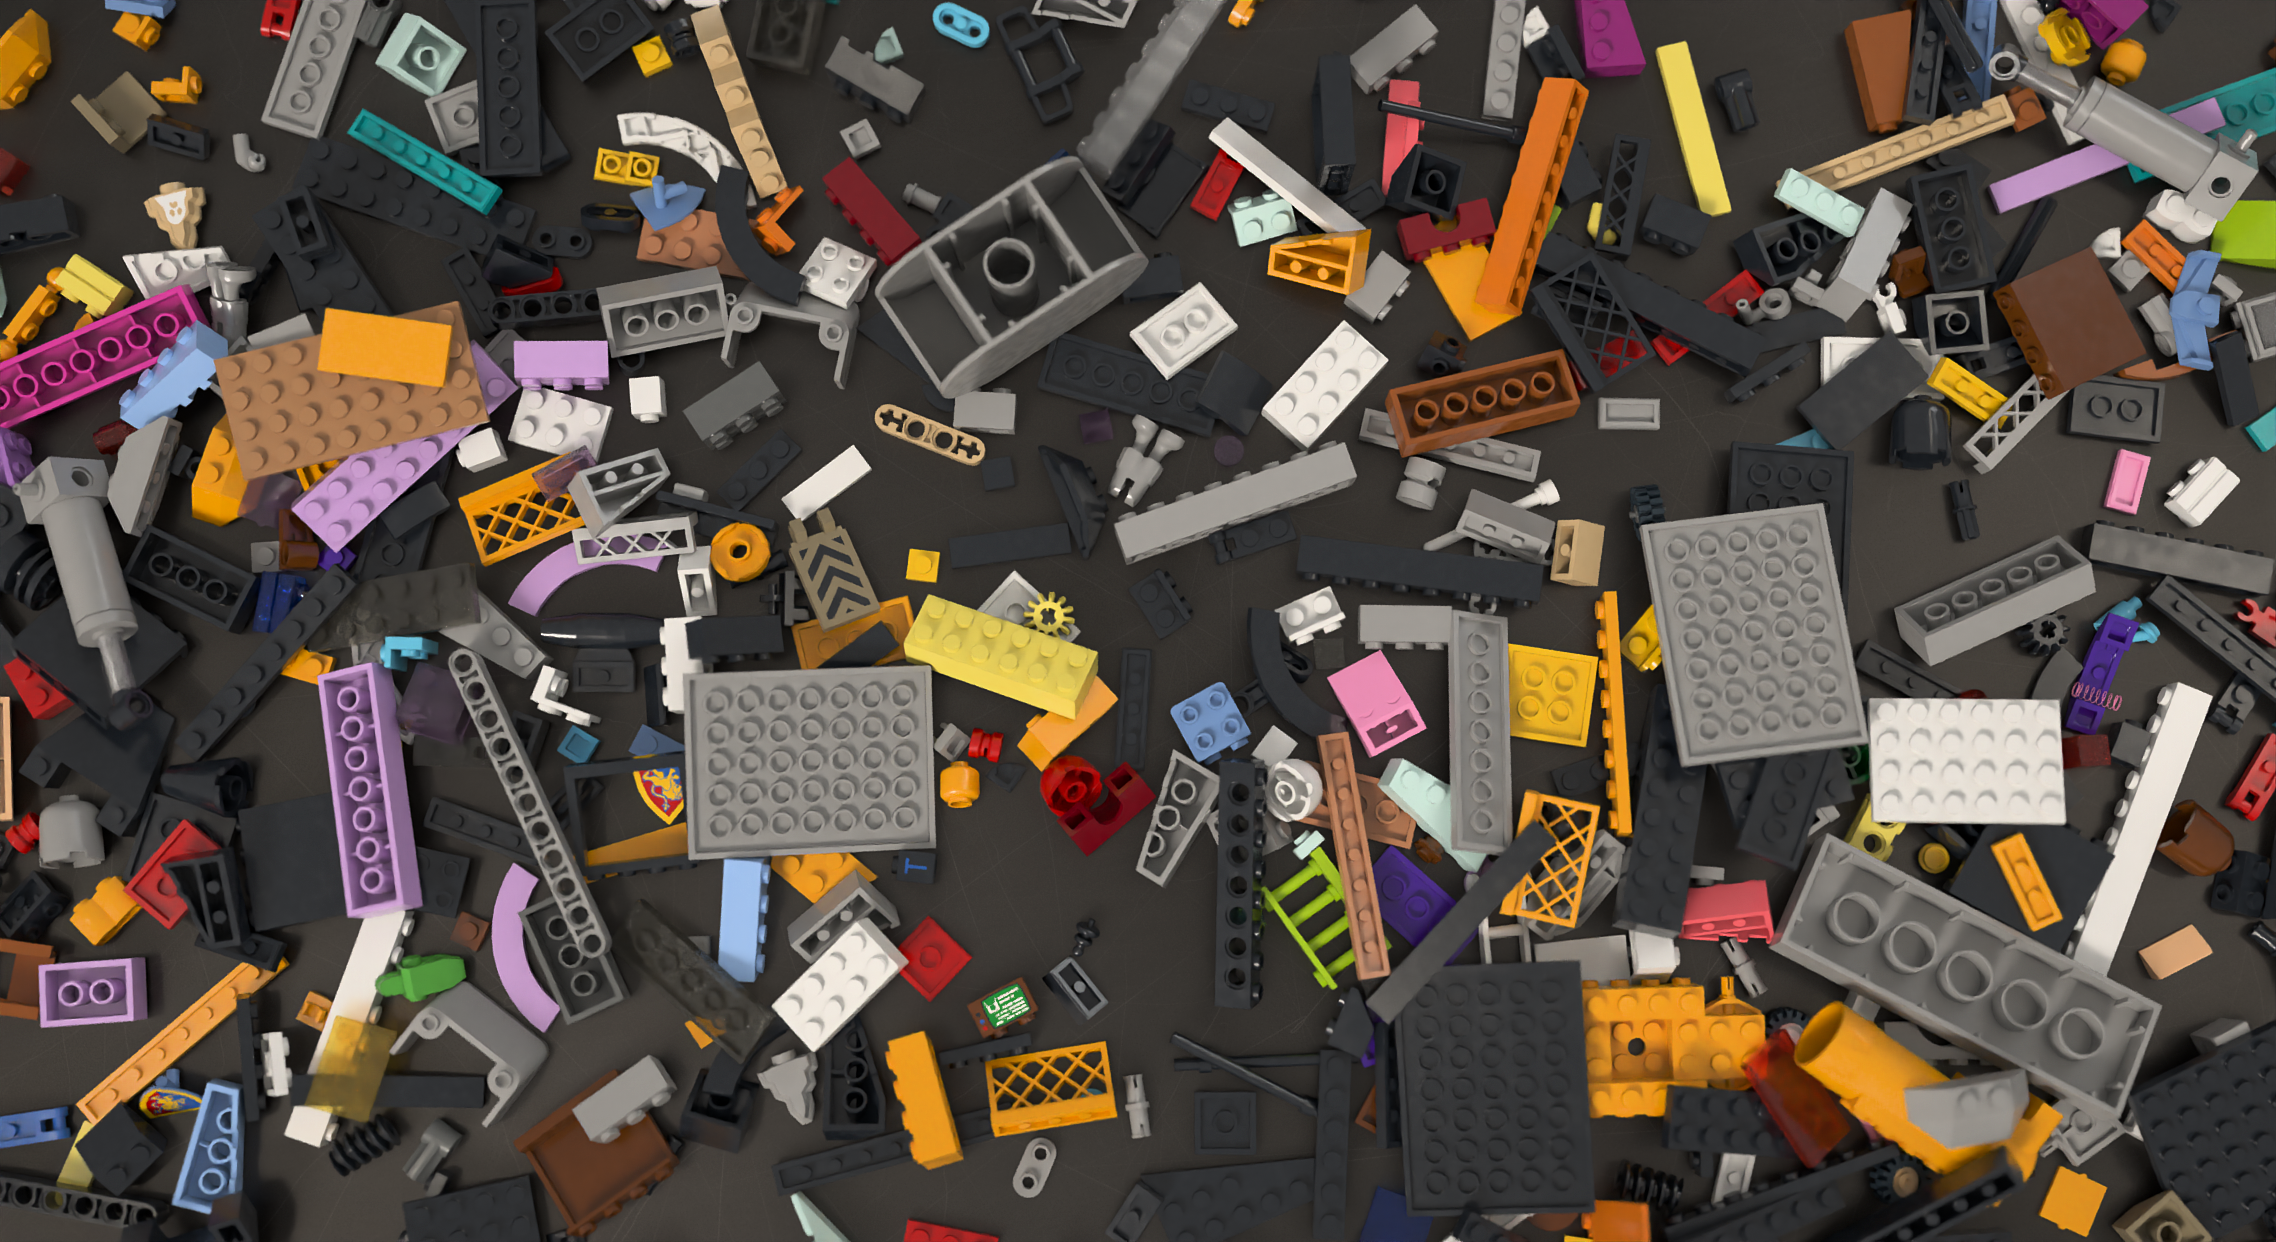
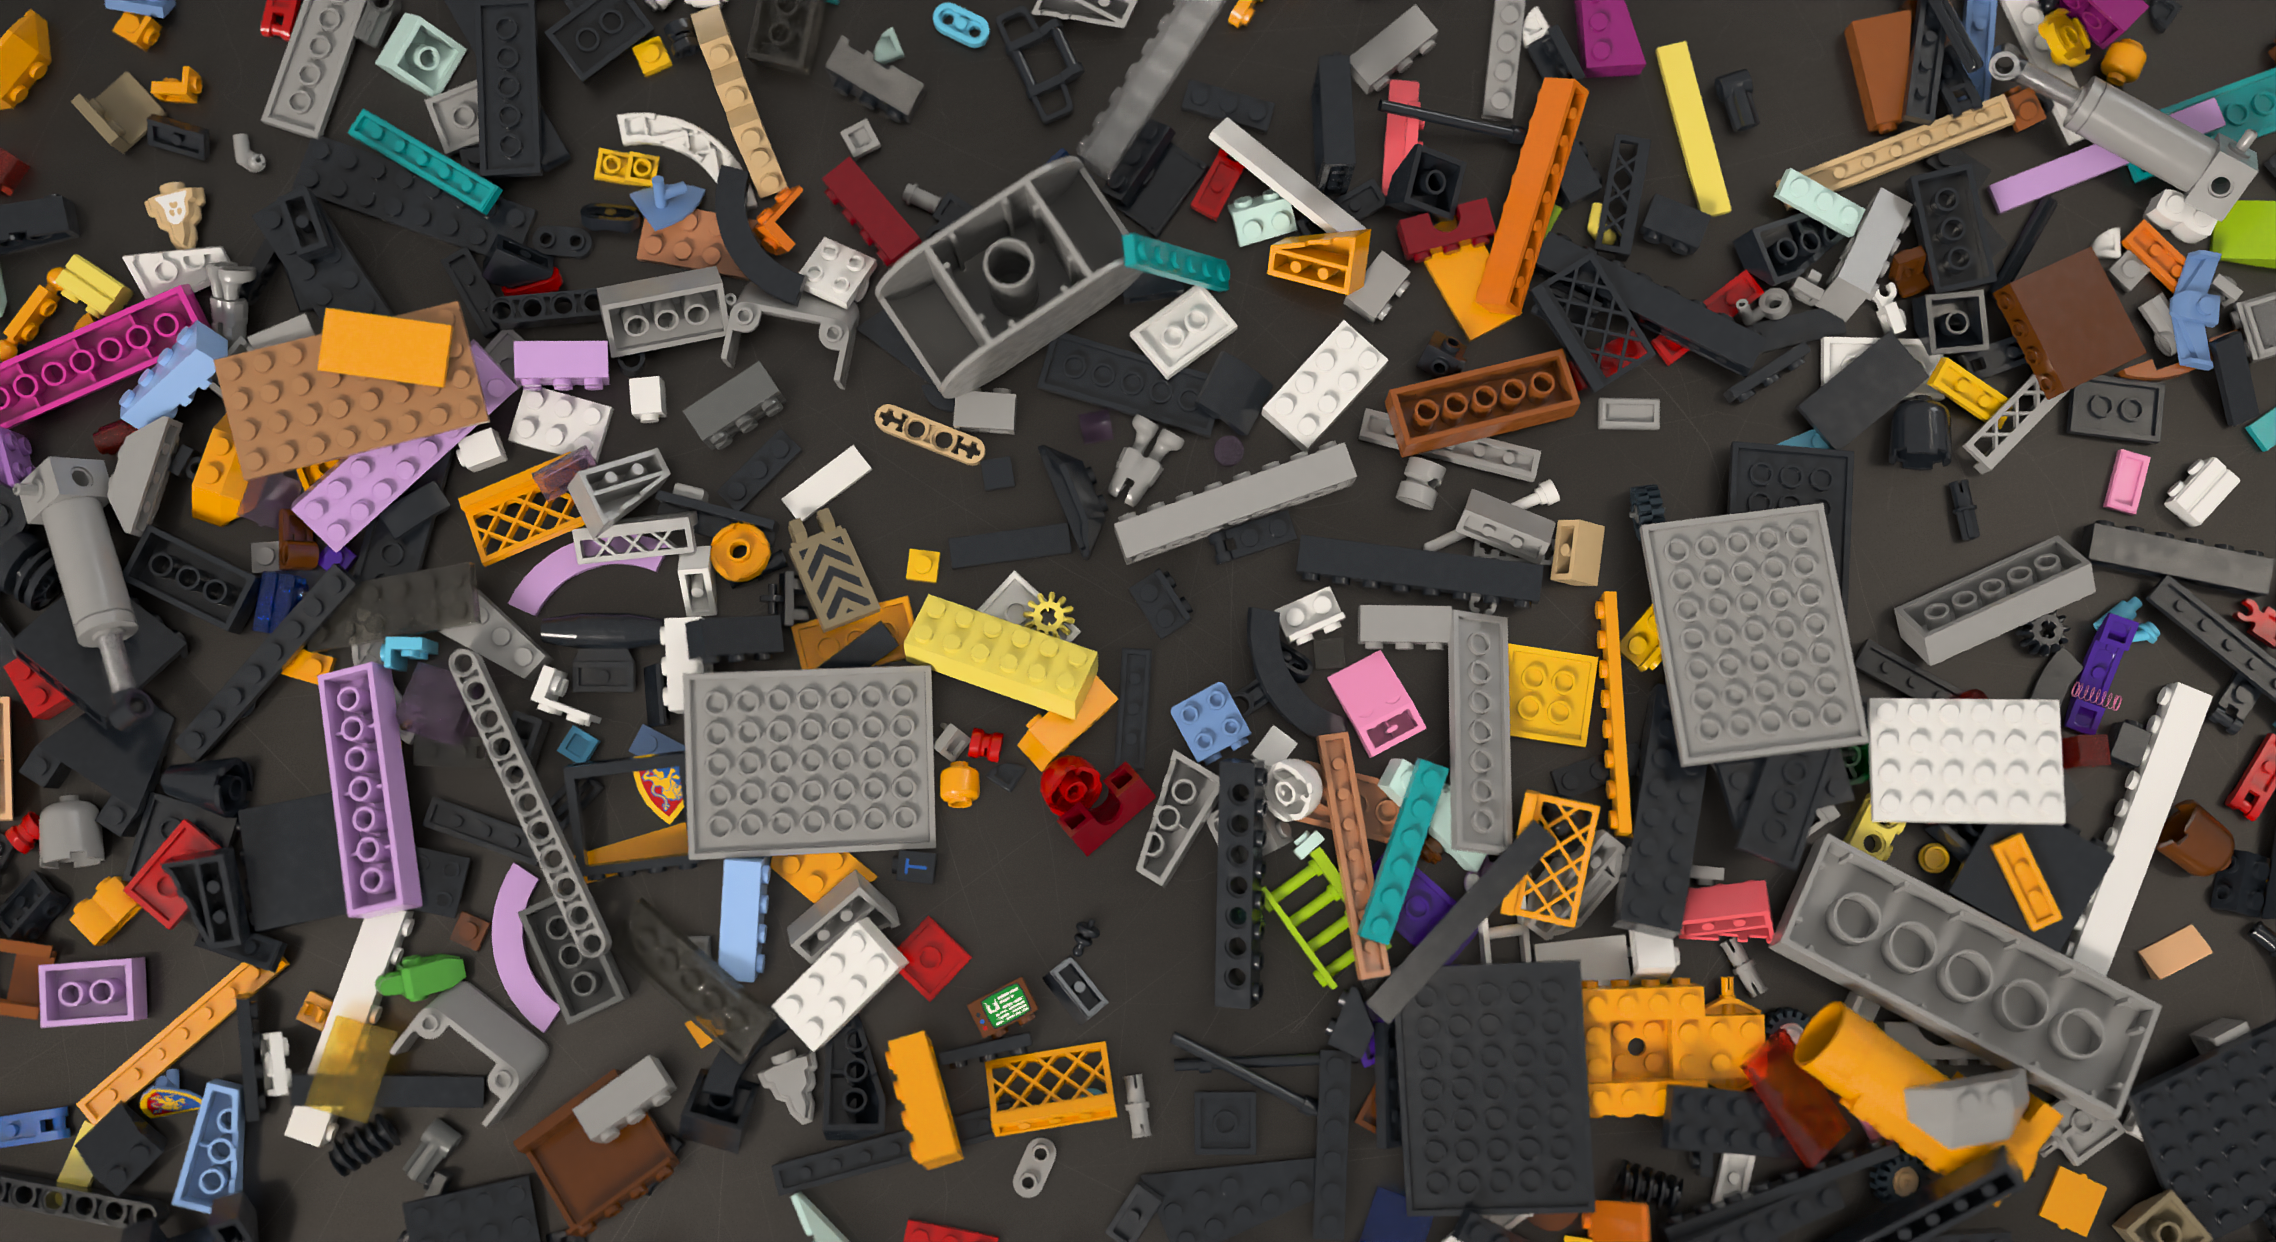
none -> teal plate [1123,233,1230,292]
none -> teal plate [1357,758,1449,945]

